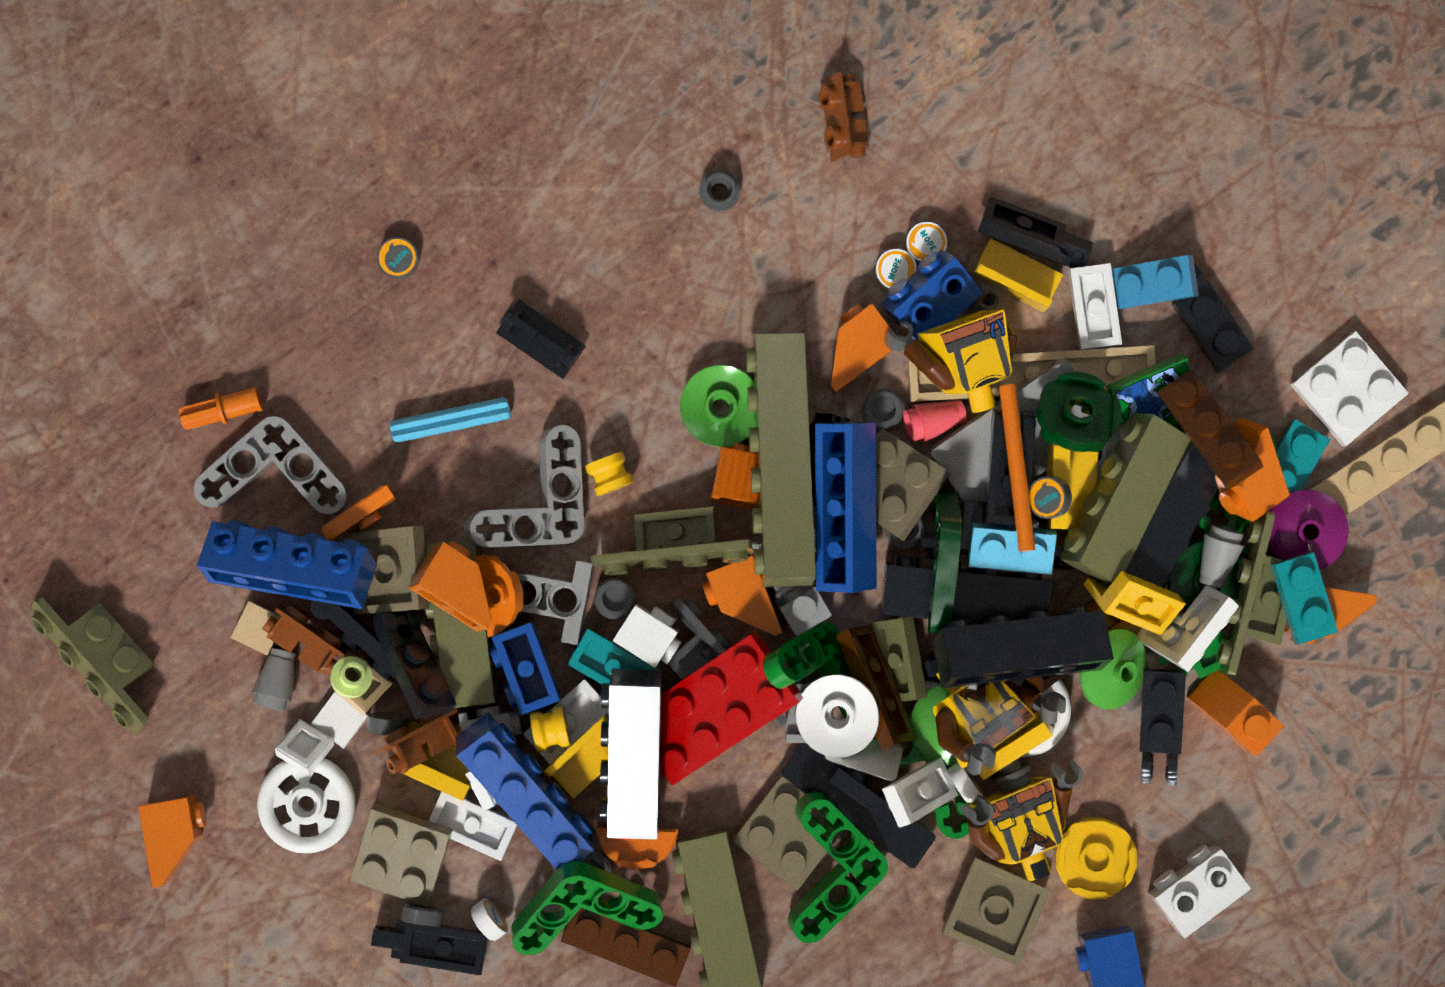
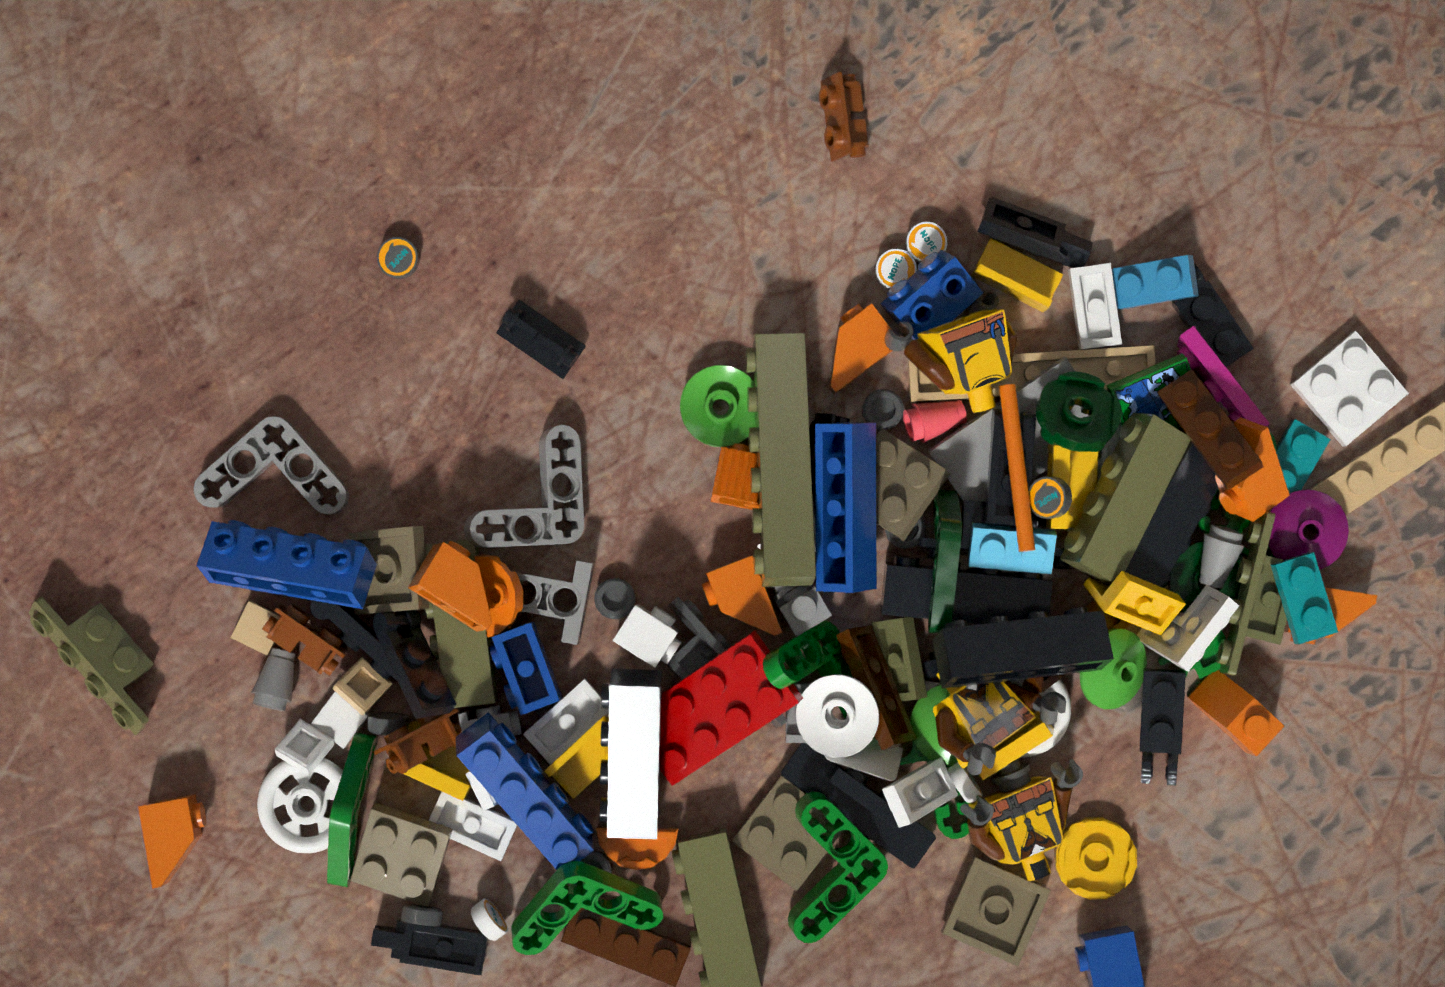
orange axle [179,386,263,430] -> none
orange plate [321,485,396,541] -> none
yellowish green plate [330,656,372,698] -> none
medium azure axle [390,397,511,442] -> none
yellow wheel [530,705,571,752] -> none
teal plate [567,628,659,684] -> none
yellow wheel [585,451,634,497] -> none
olive bracket [591,506,759,575] -> none
dark grey plate [699,170,740,212] -> none
white brick [1148,844,1251,938] -> none
none -> green beam [327,732,377,887]
none -> dark pink plate [1177,326,1270,427]

